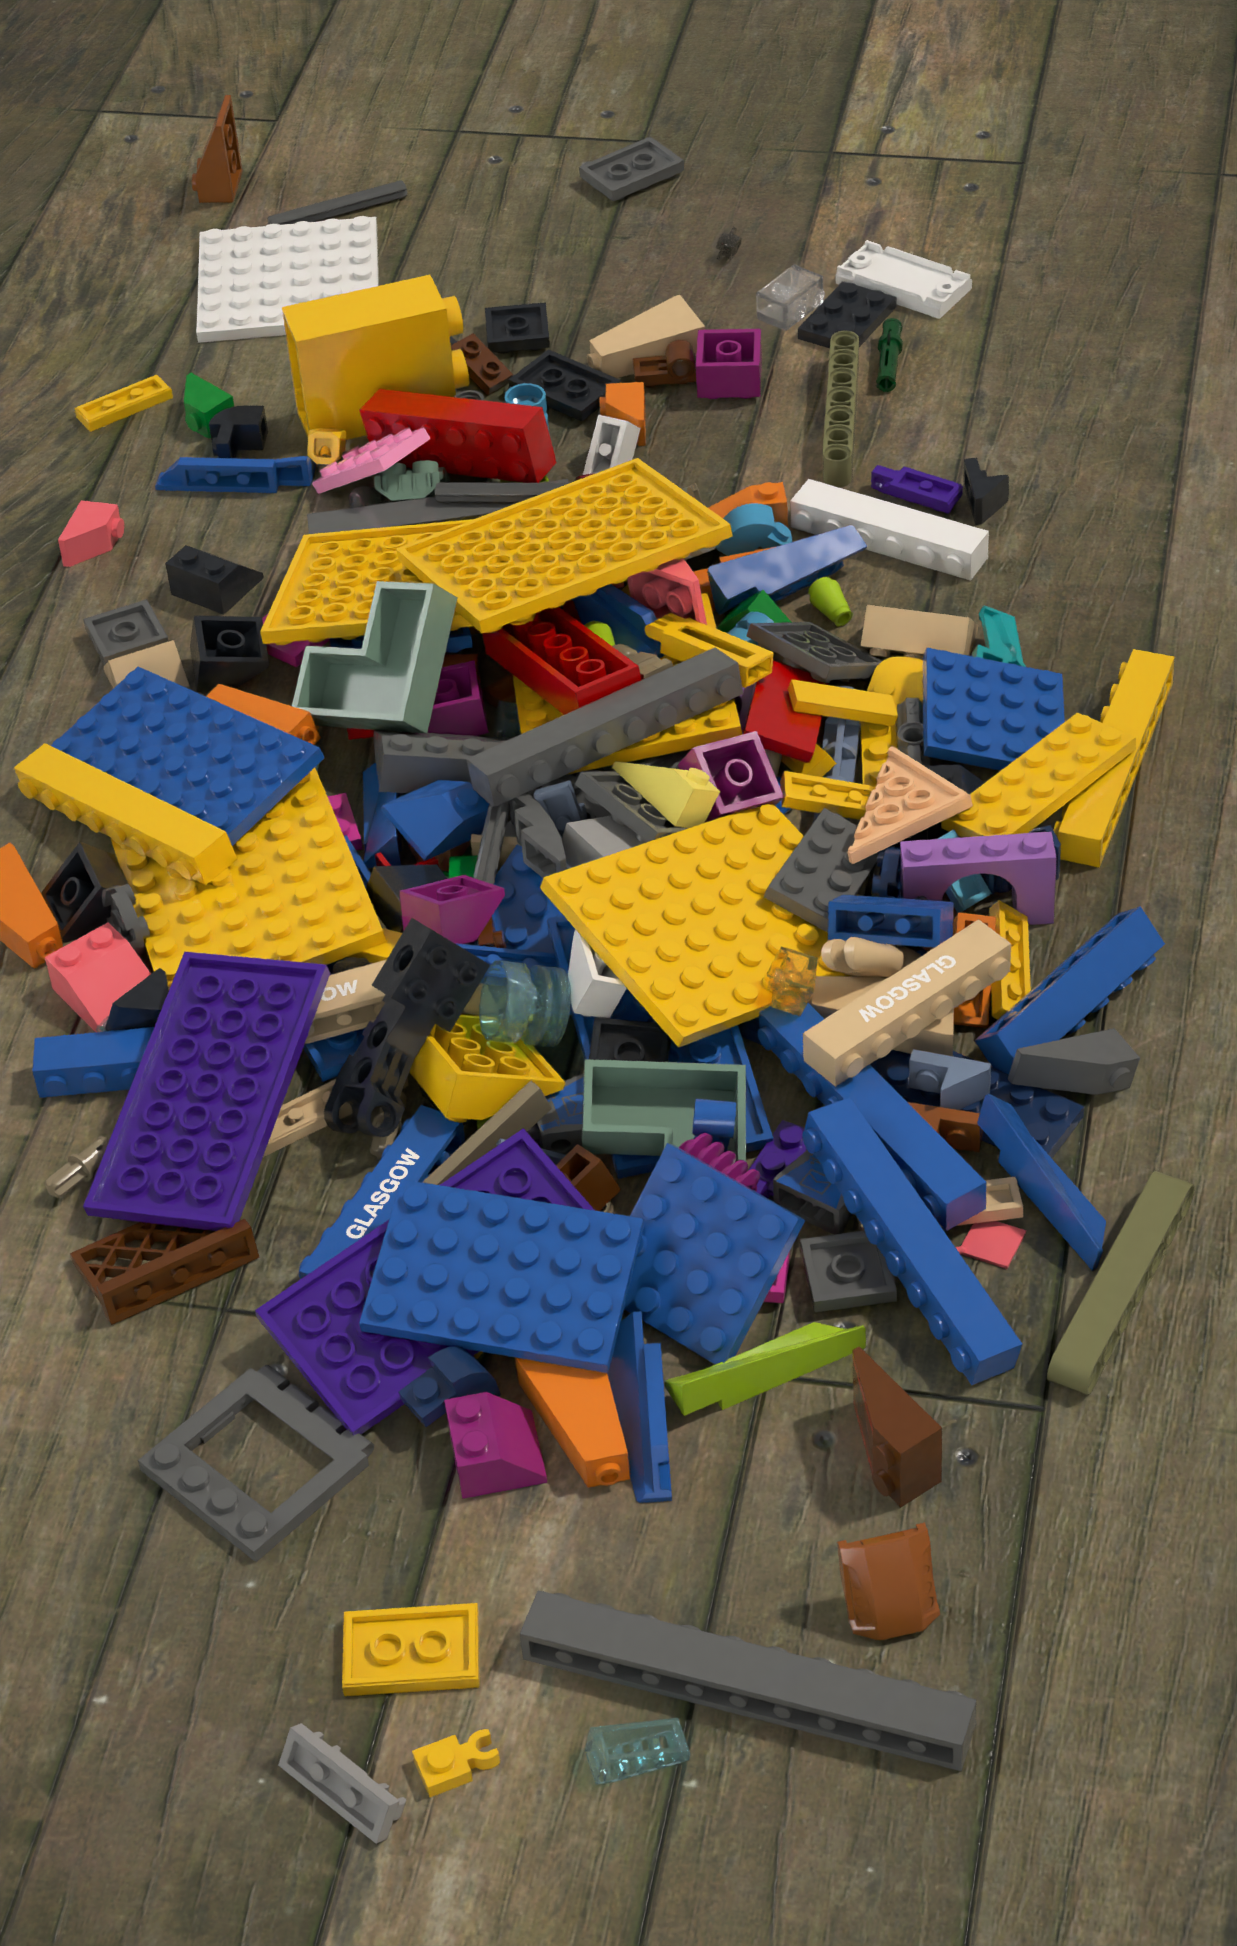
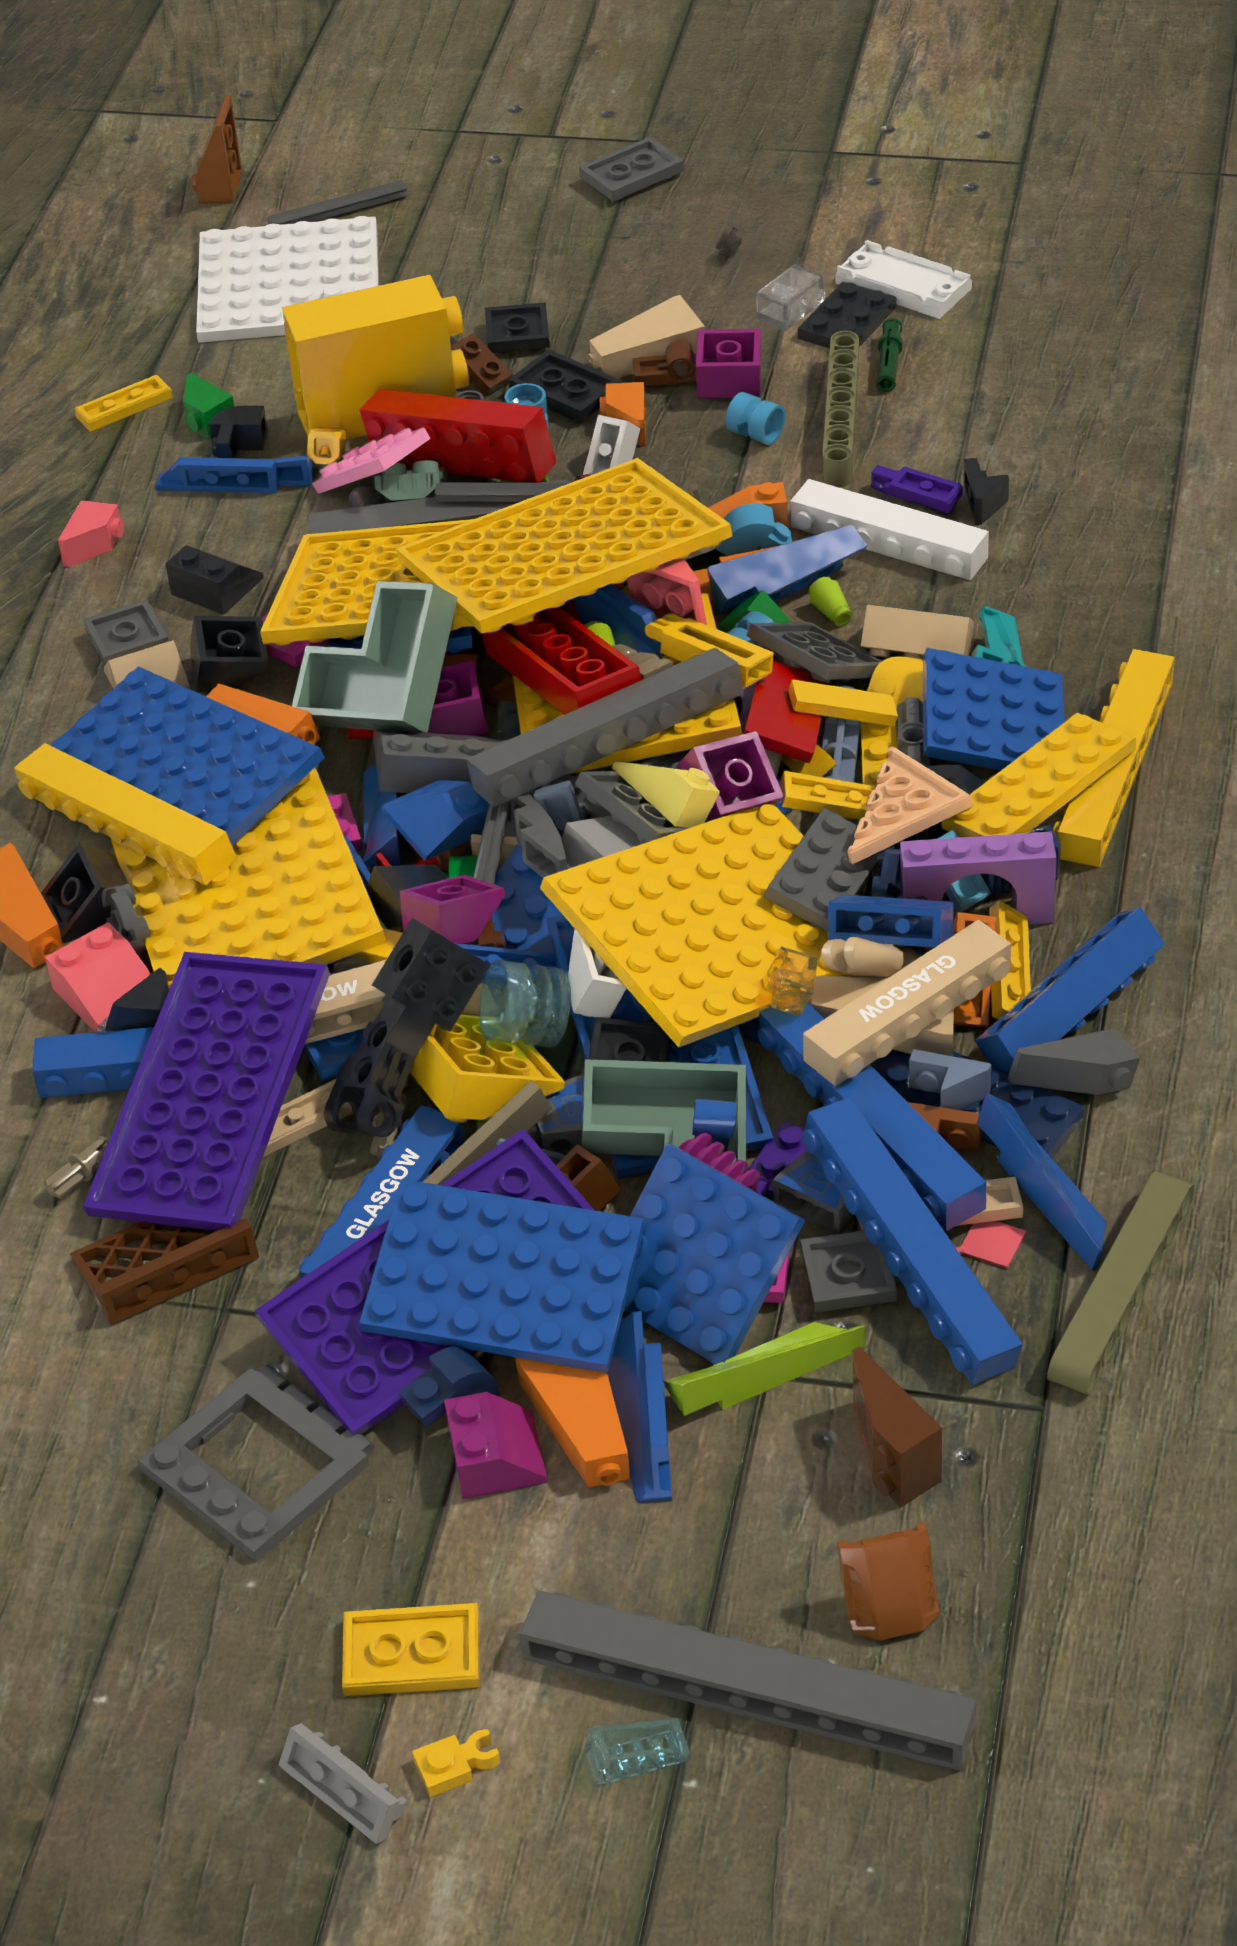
none -> dark azure wheel [725,392,786,446]

